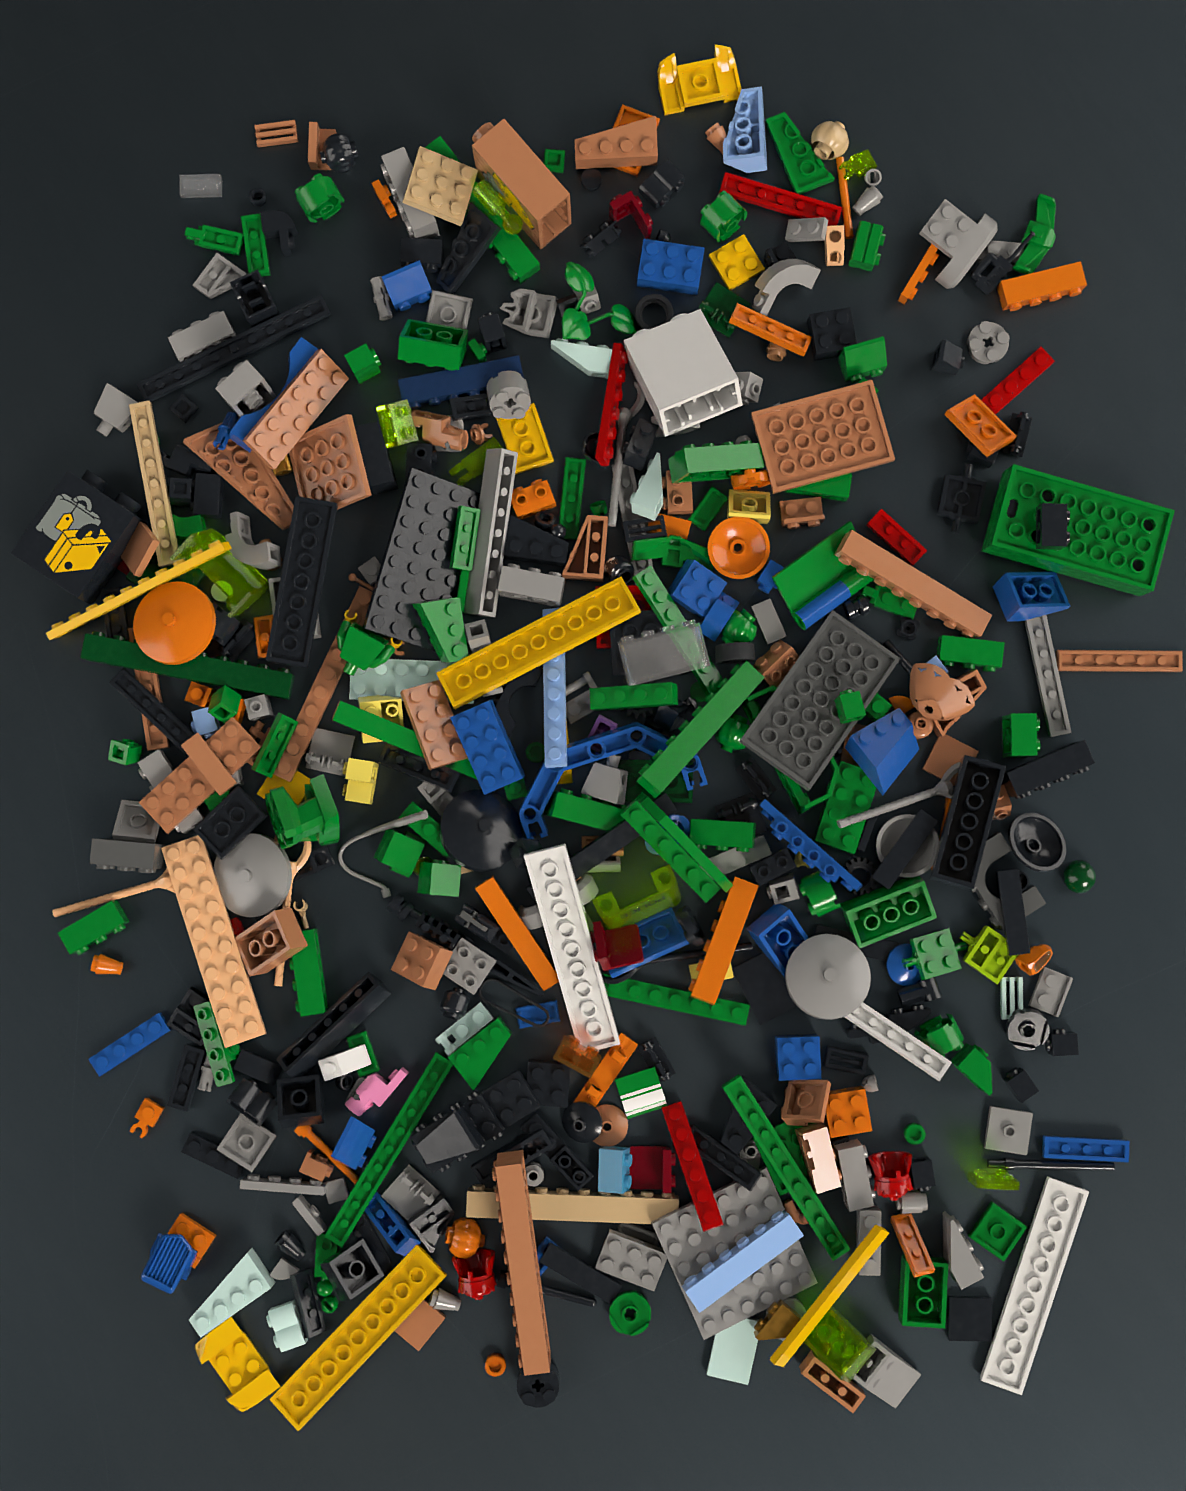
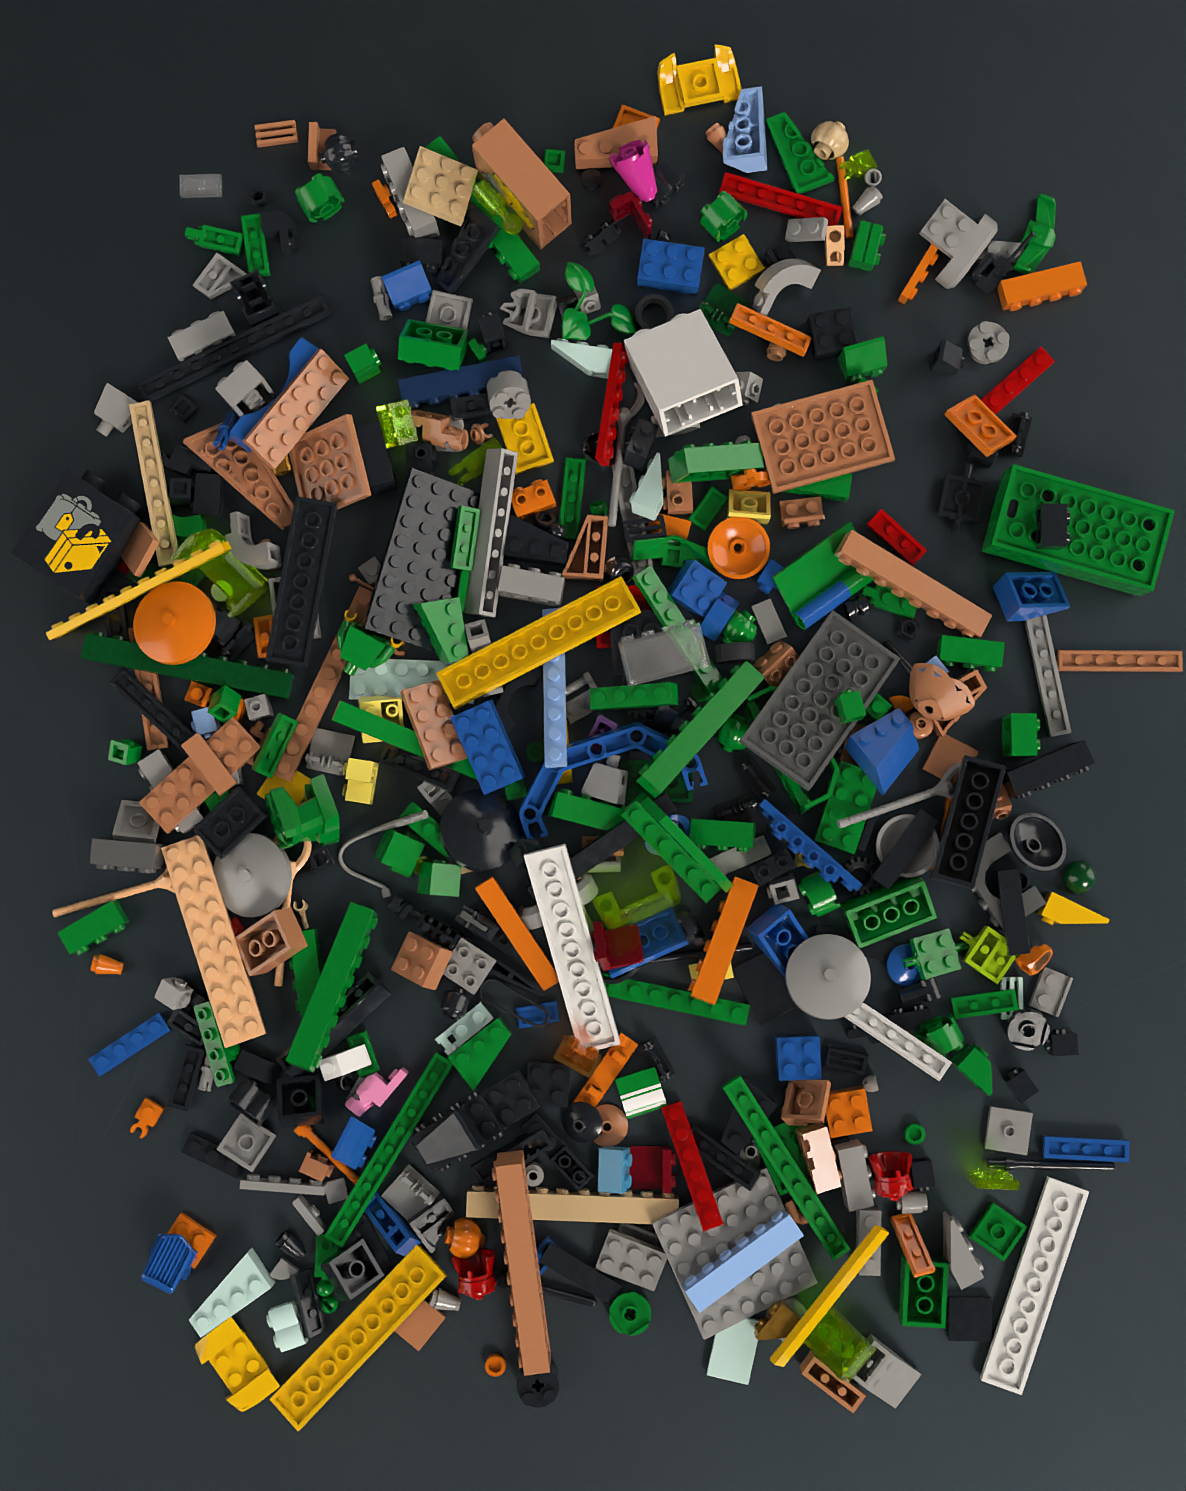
none -> light grey brick [154,977,193,1010]
none -> green brick [286,902,378,1072]
none -> dark pink cone [609,140,657,202]
none -> green plate [951,988,1019,1019]
none -> yellow slope [1037,891,1110,925]

